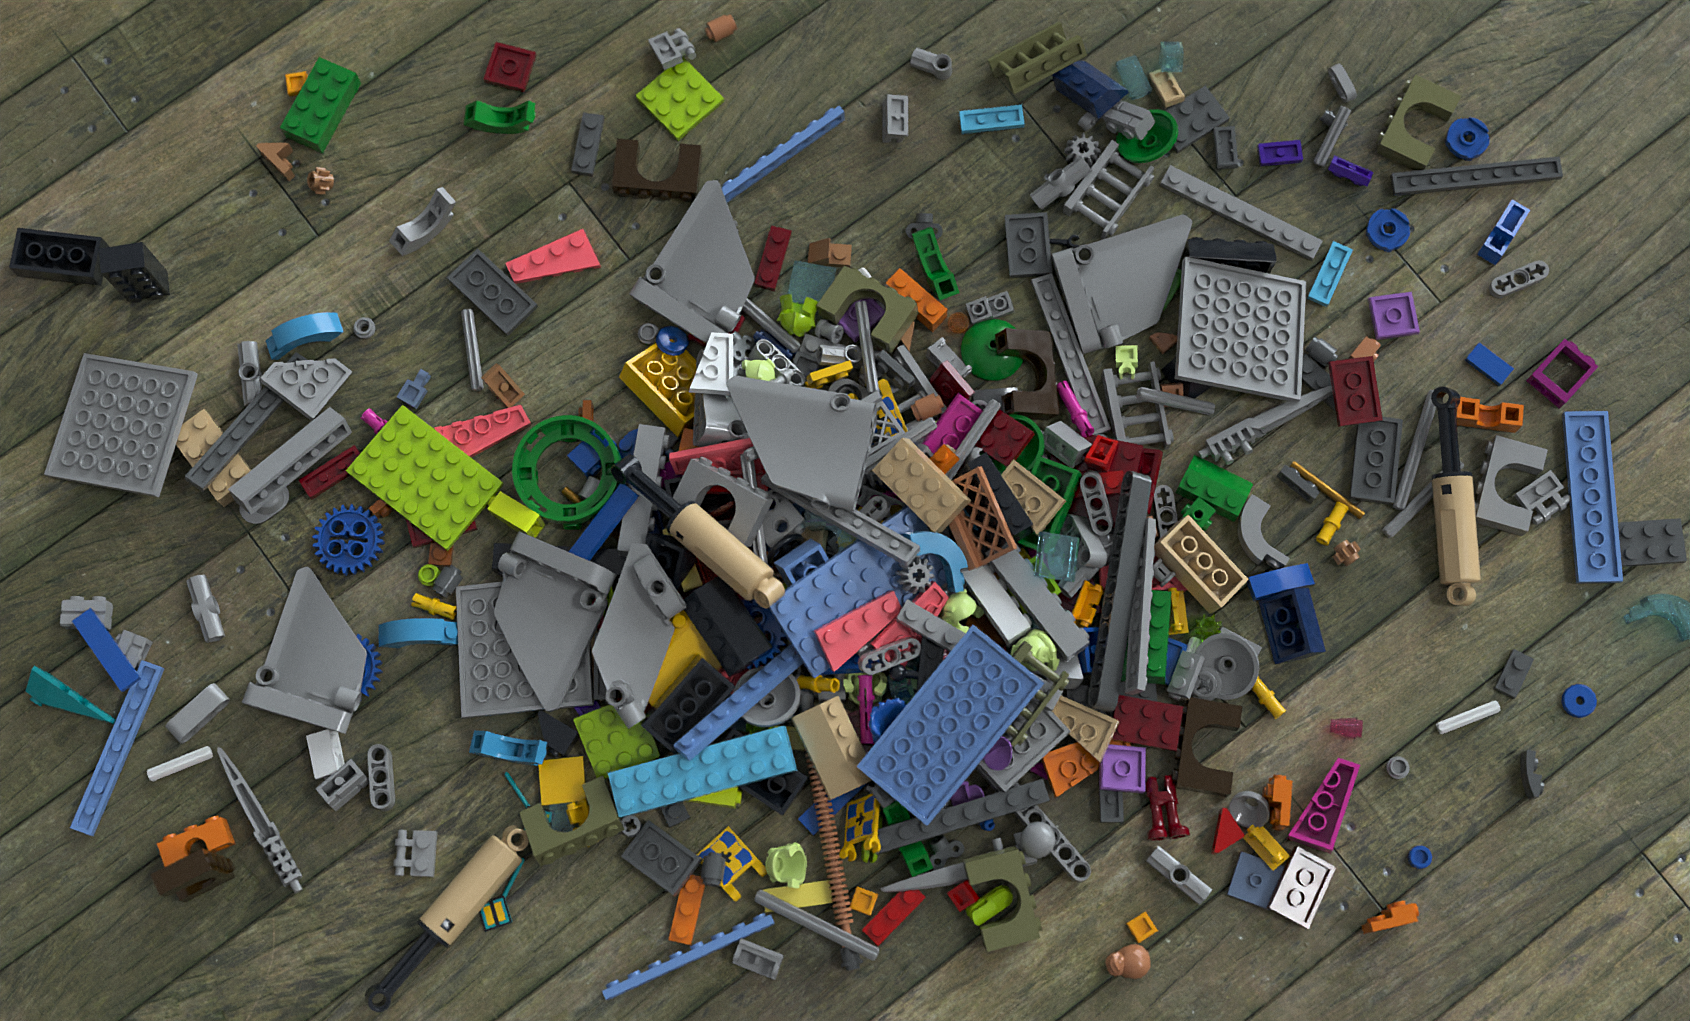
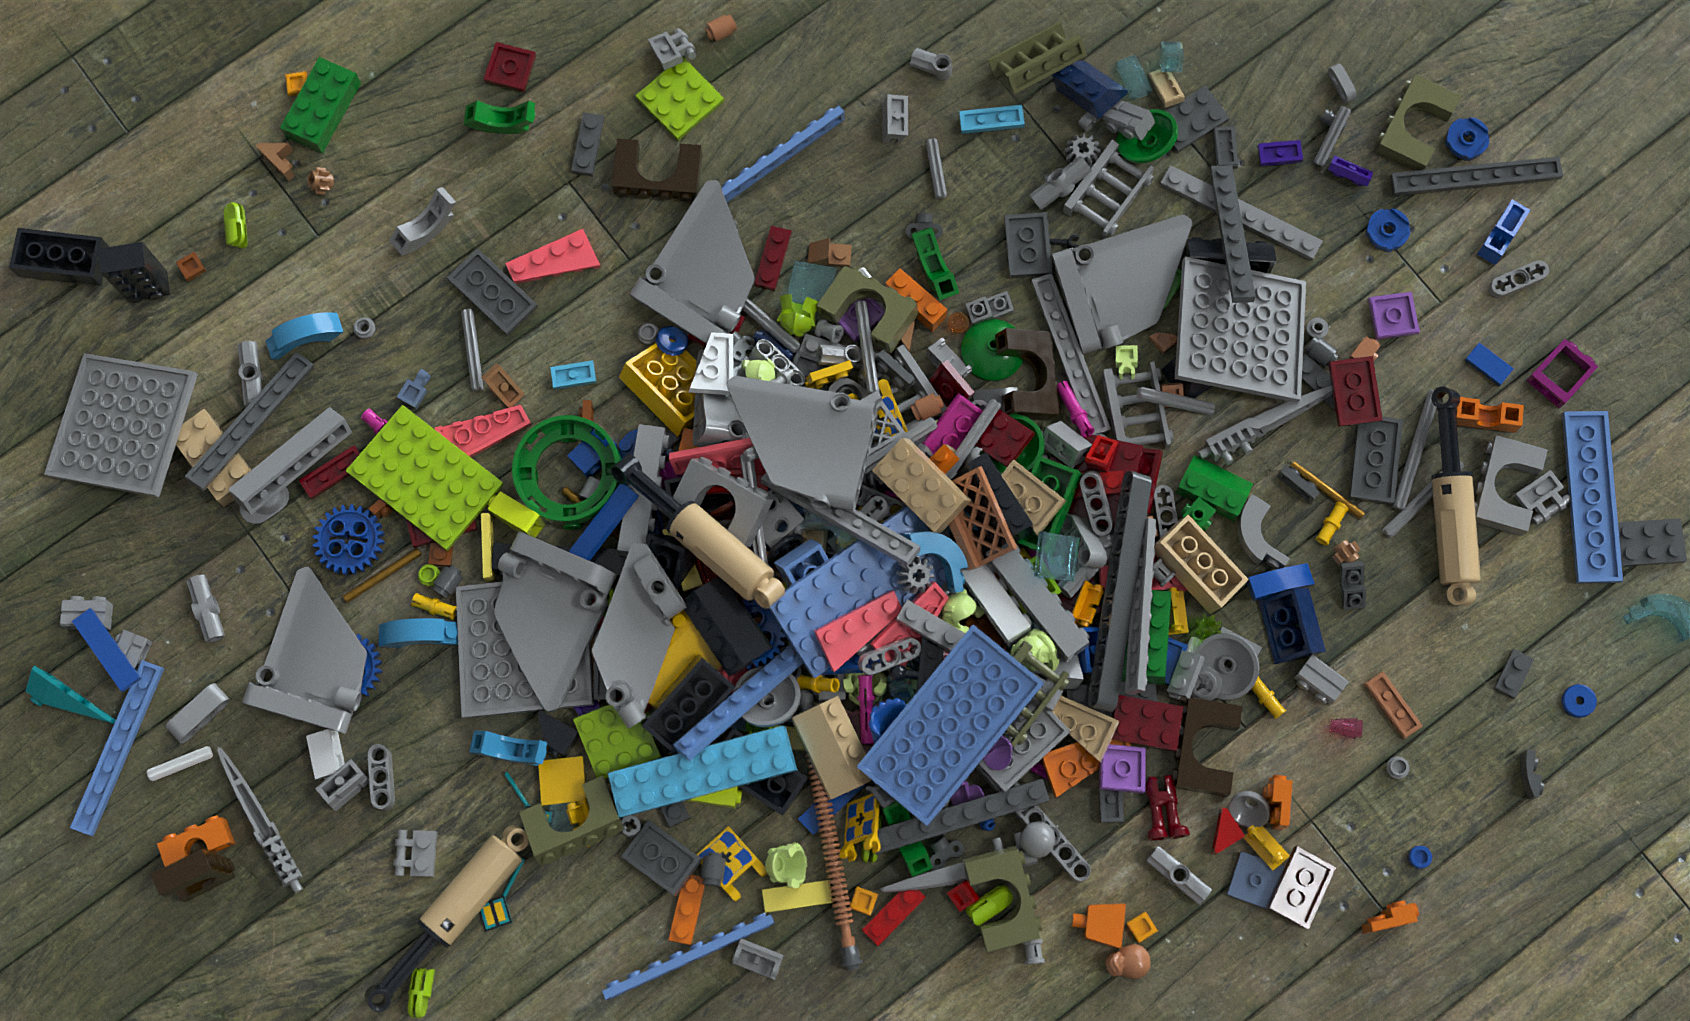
light grey plate [259,358,352,421] -> none
light grey axle [755,890,879,960] -> none
dark pink wedge [1287,758,1360,854] -> none
medium azure plate [1307,241,1353,307] -> none
white axle [1436,701,1501,734] -> none
none -> dark orange plate [176,252,206,282]
none -> lime arm [224,202,248,249]
none -> pearl gold bar [343,548,422,603]
none -> lime arm [408,968,435,1019]
none -> light yellow tile [481,513,495,582]
none -> medium azure plate [550,360,597,390]
none -> light grey axle [926,138,947,199]
none -> light grey bush [1022,939,1045,965]
none -> orange torso [1072,904,1126,949]
none -> dark grey plate [1210,166,1255,303]
none -> light grey brick [1294,654,1349,705]
none -> light grey plate [1307,318,1329,339]
none -> dark grey slope [1340,561,1366,610]
none -> nougat tile [1364,671,1423,740]

